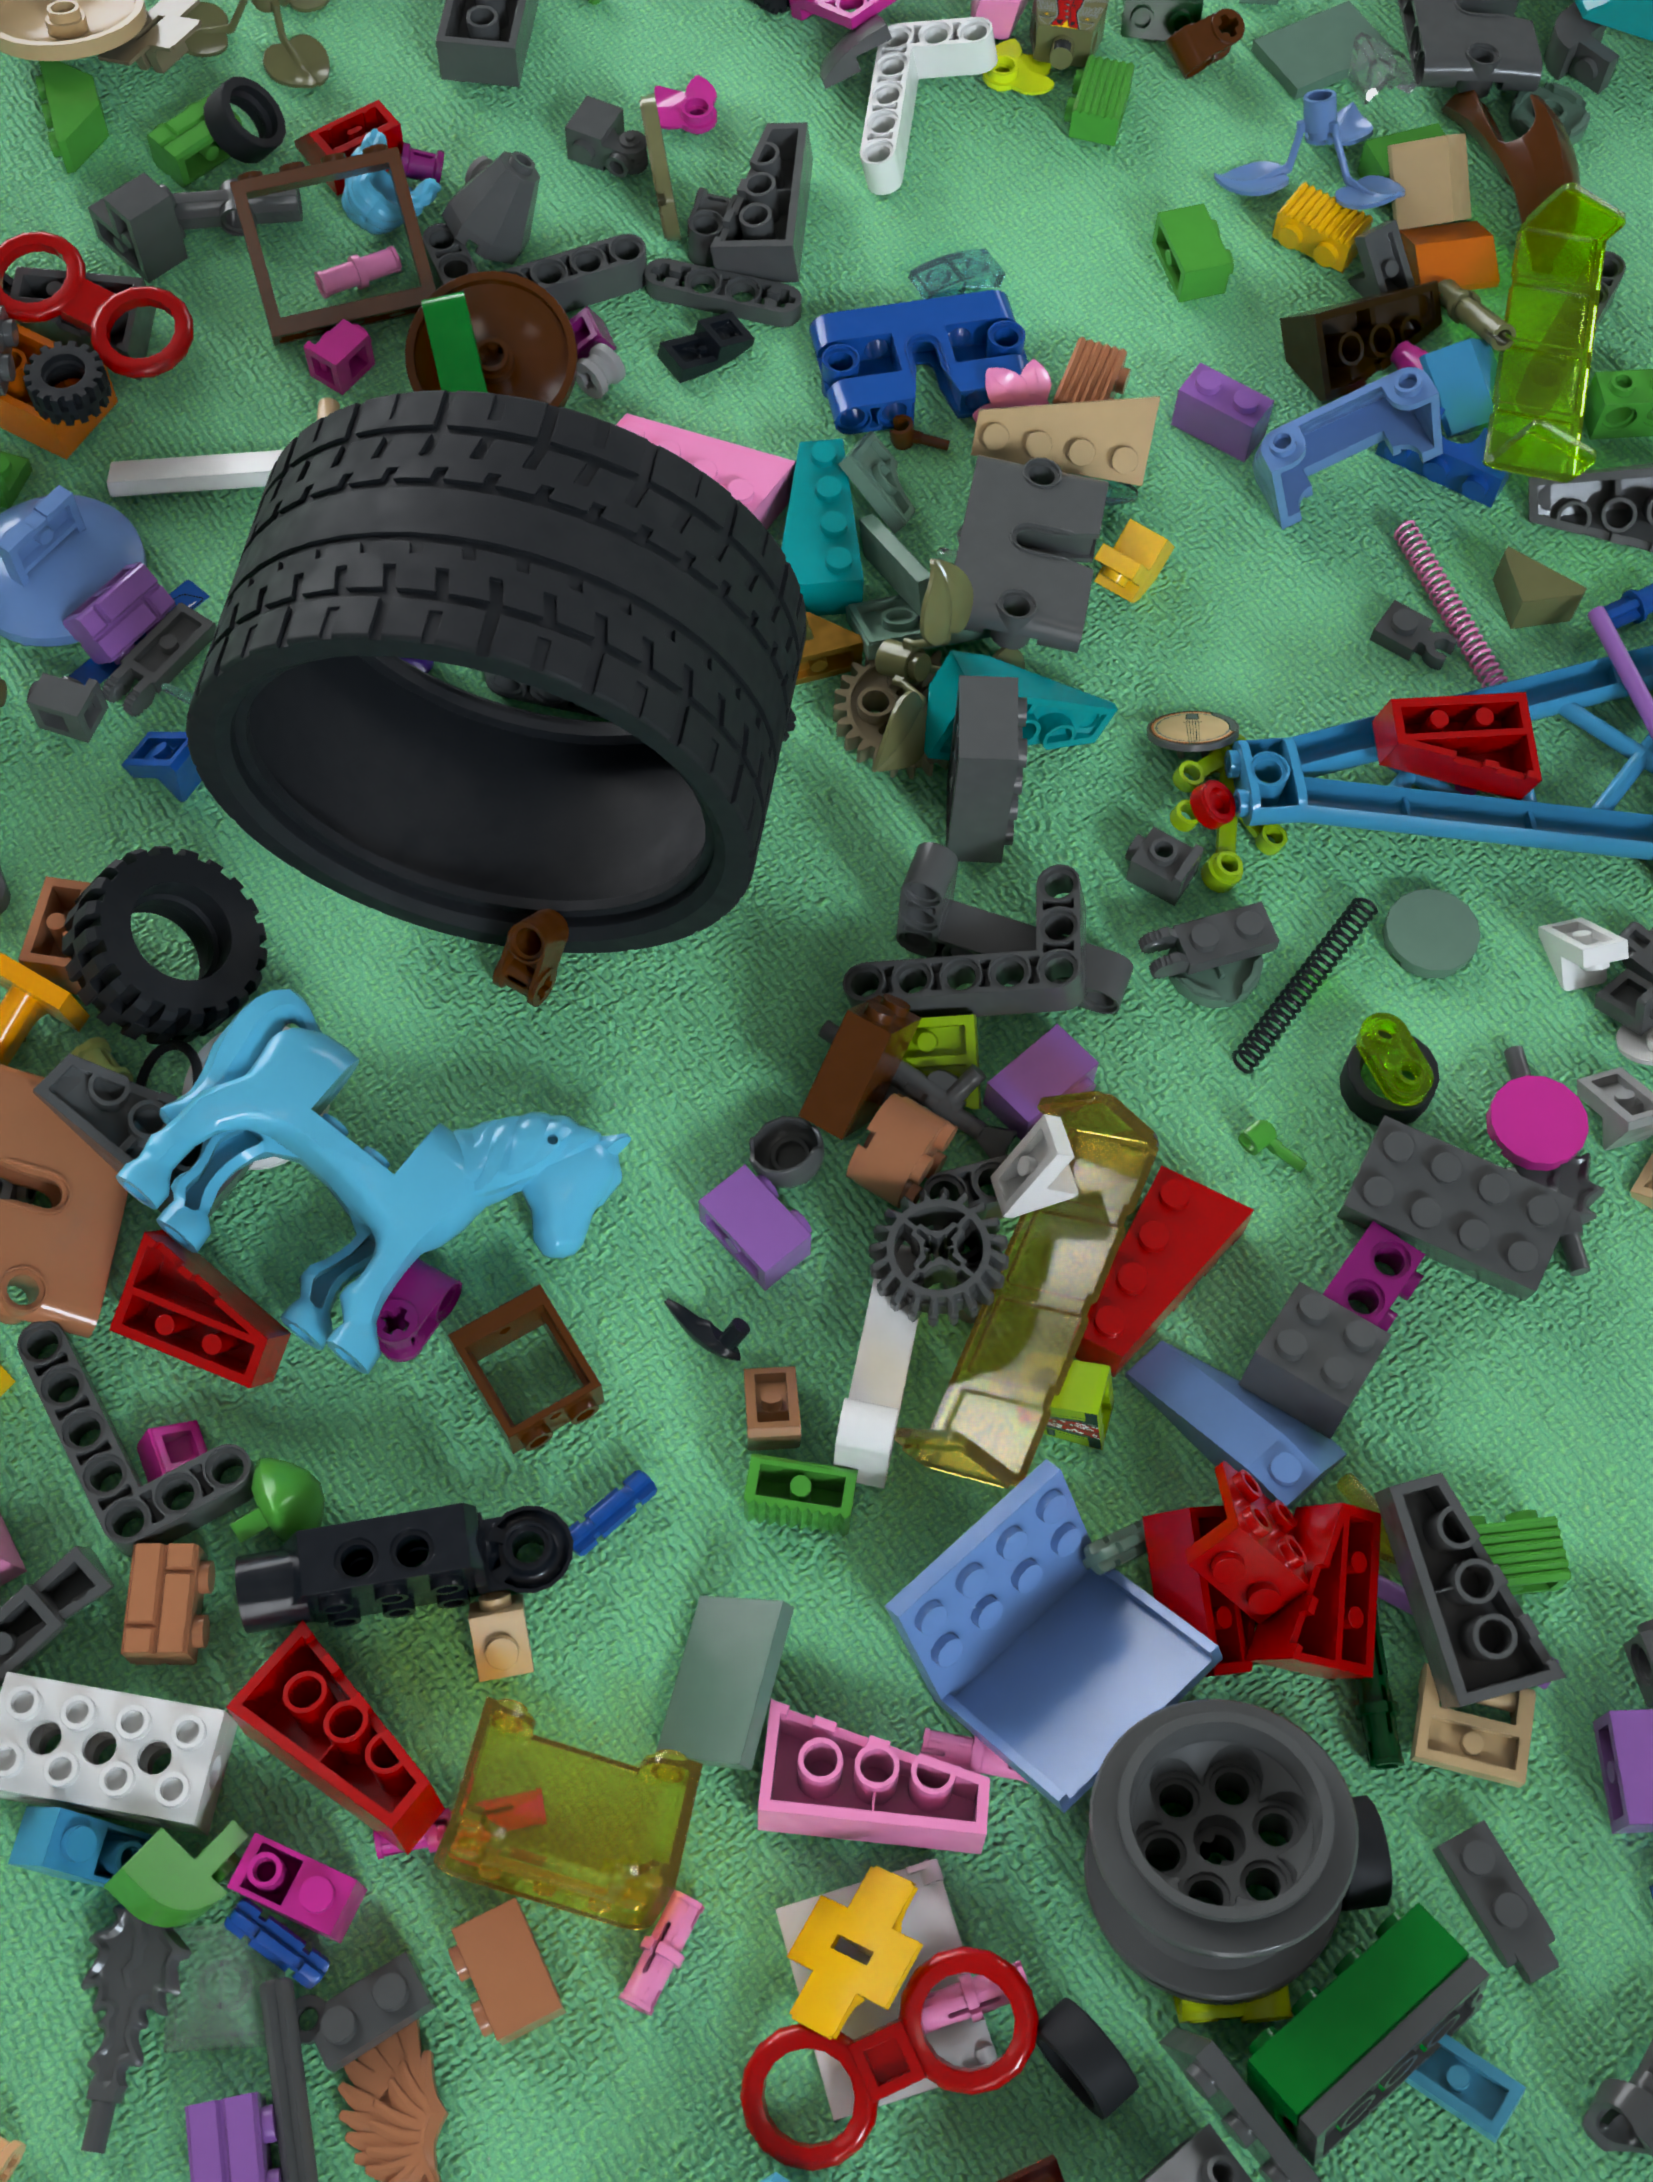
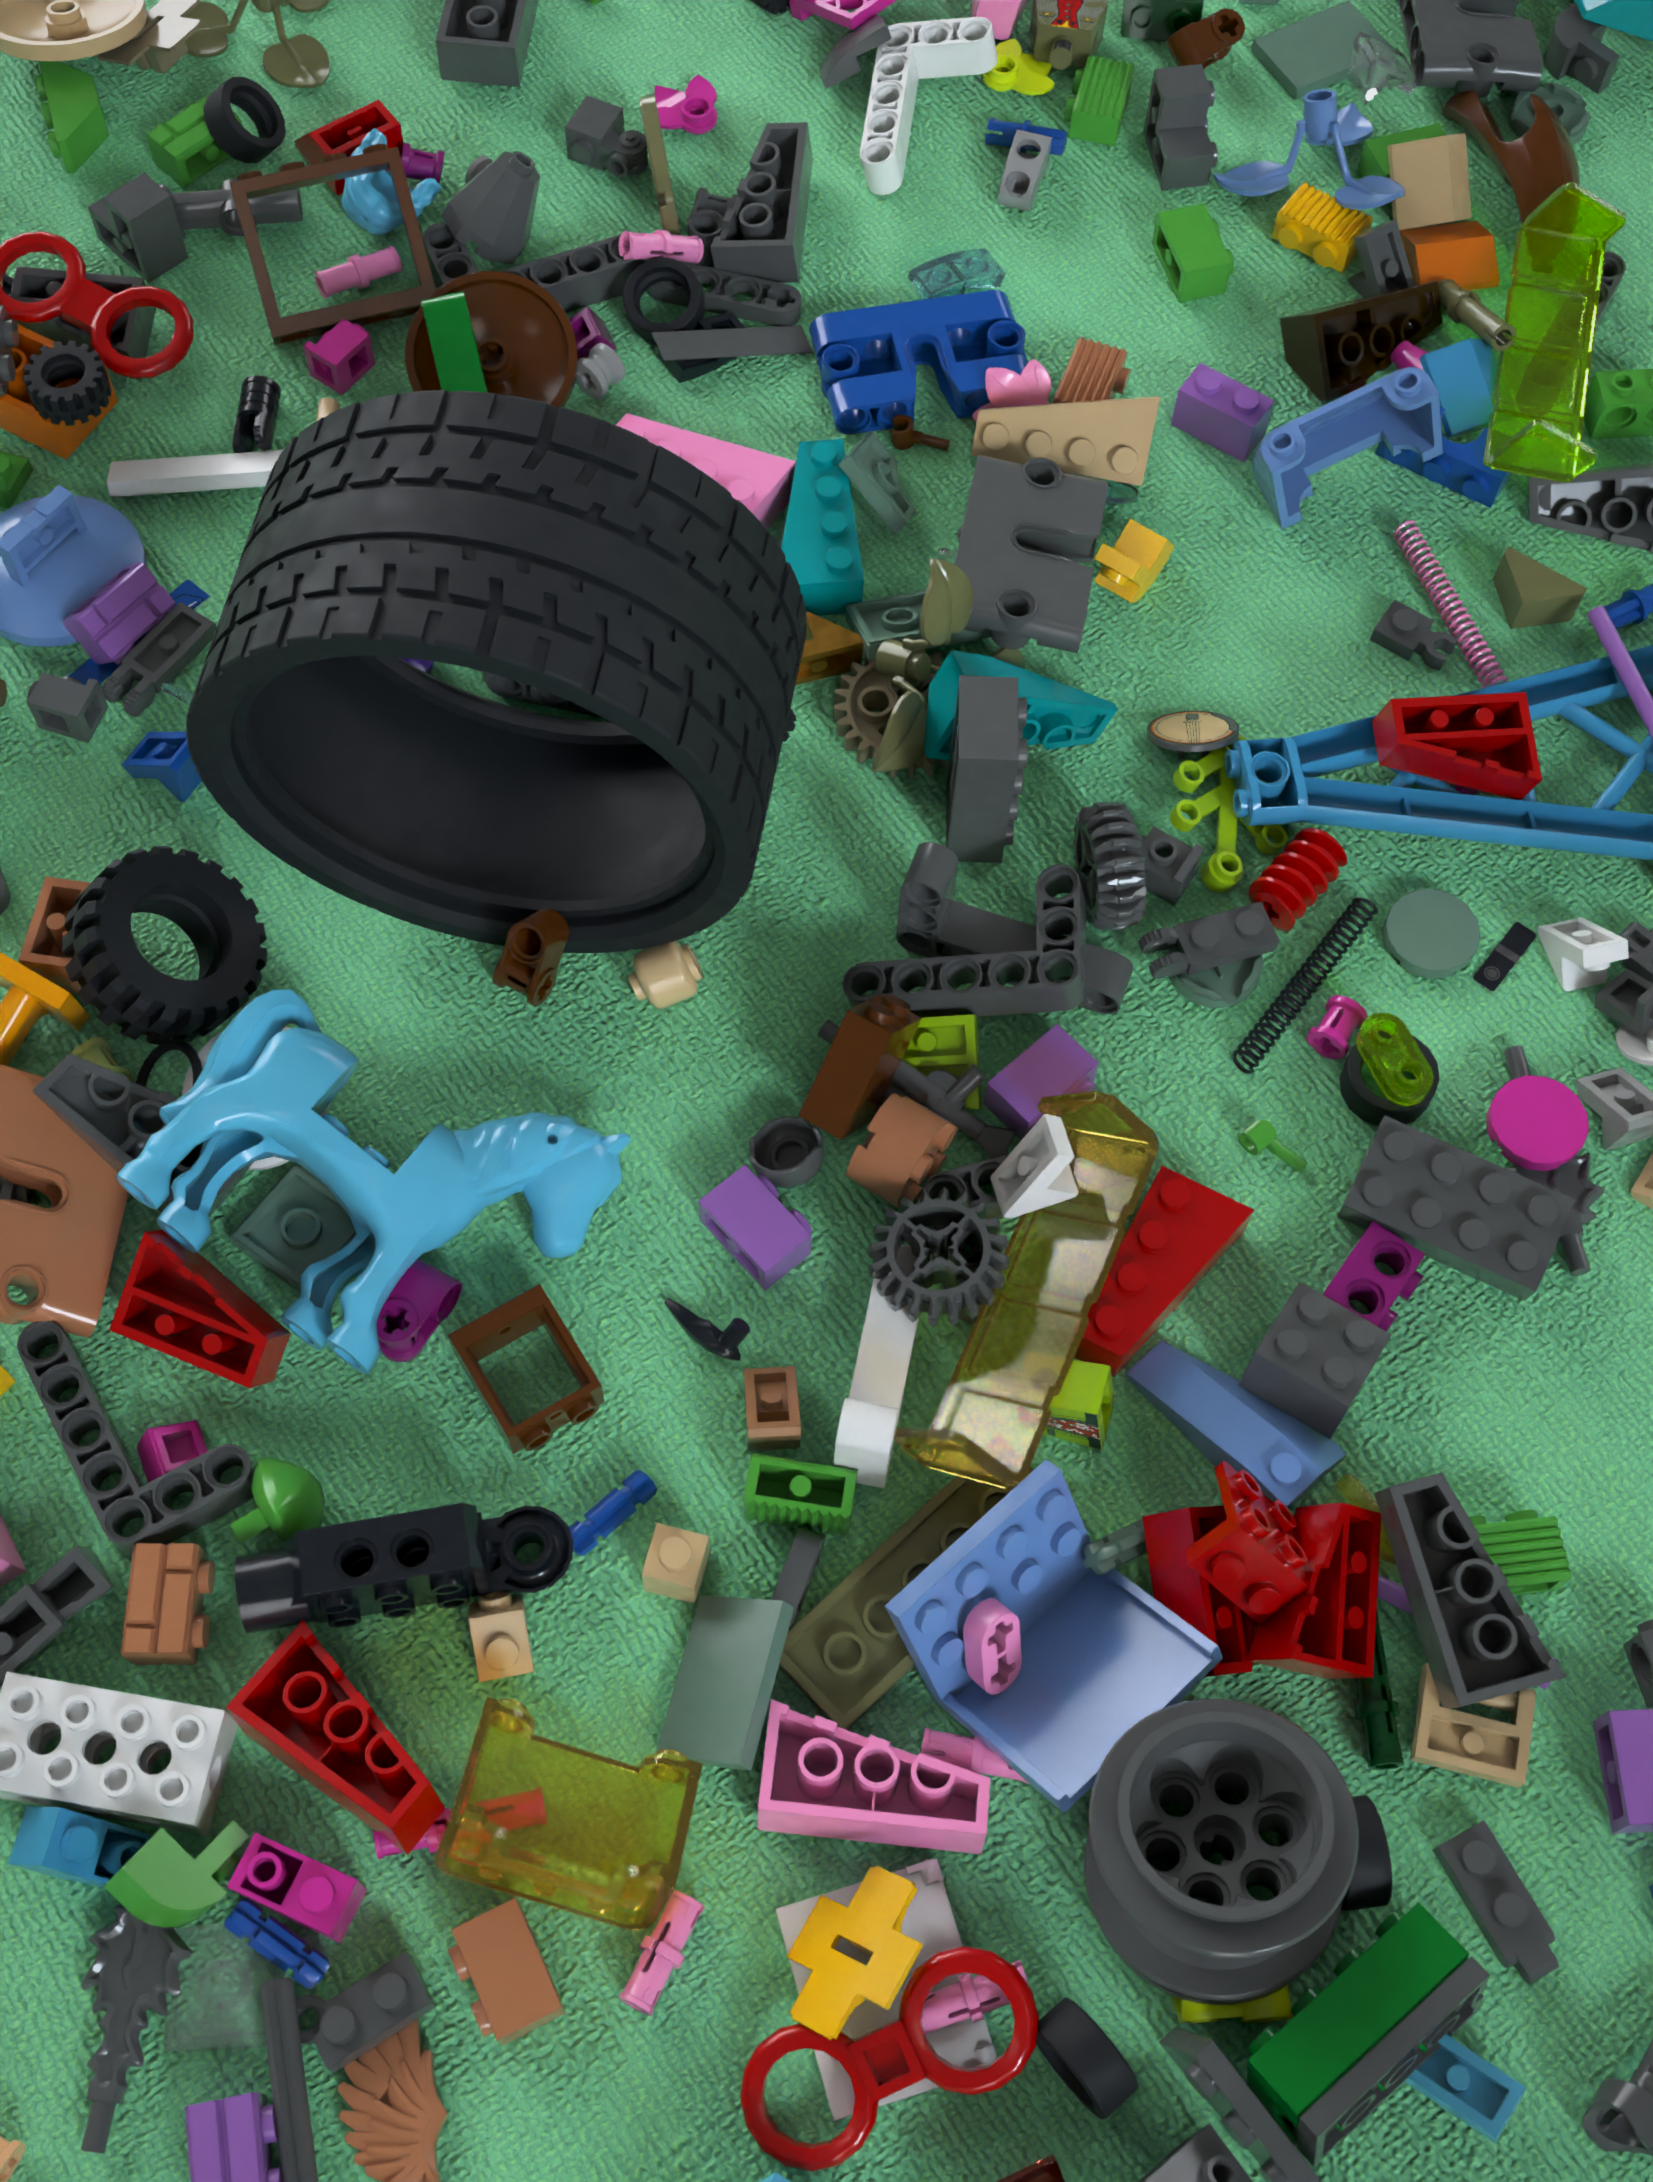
sand green tile [859,514,930,617] -> none
red tile [1190,780,1236,829] -> none
none -> sand green tile [229,1163,356,1293]
none -> black hinge [232,375,281,453]
none -> bright pink pin [618,230,704,264]
none -> black tyre [623,257,705,345]
none -> tan head [628,941,704,1010]
none -> tan brick [641,1523,710,1604]
none -> dark grey sticker [651,325,814,361]
none -> dark grey beam [771,1526,826,1630]
none -> olive plate [779,1435,1034,1730]
none -> bright pink beam [963,1598,1022,1695]
none -> blue axle [985,118,1067,156]
none -> light grey leg [998,129,1052,212]
none -> dark grey gear [1073,802,1147,931]
none -> dark grey brick [1143,64,1218,191]
none -> red piece [1248,828,1348,932]
none -> dark pink bush [1306,995,1368,1060]
none -> black sticker [1473,922,1537,991]

